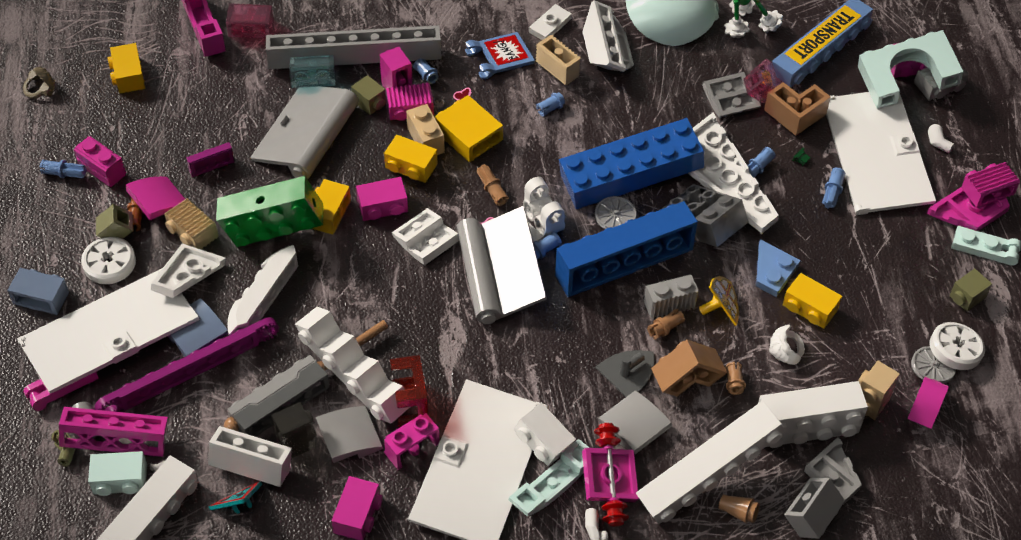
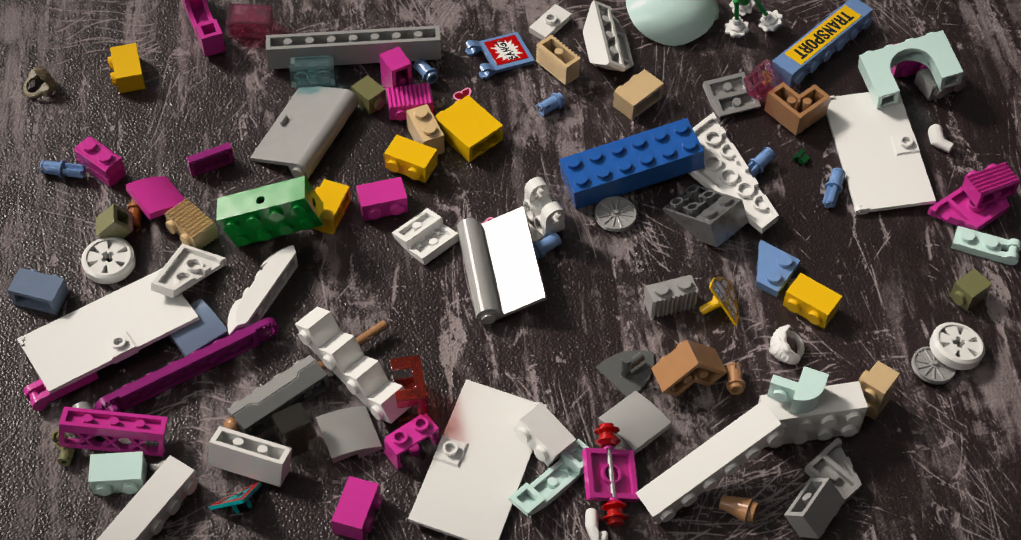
medium nougat axle [477,164,509,206] -> none
blue brick [555,201,698,297] -> none
medium nougat pin [647,309,685,339] -> none
dark pink brick [908,377,949,429] -> none
none -> tan brick [613,69,664,120]
none -> light aqua brick [767,366,829,414]

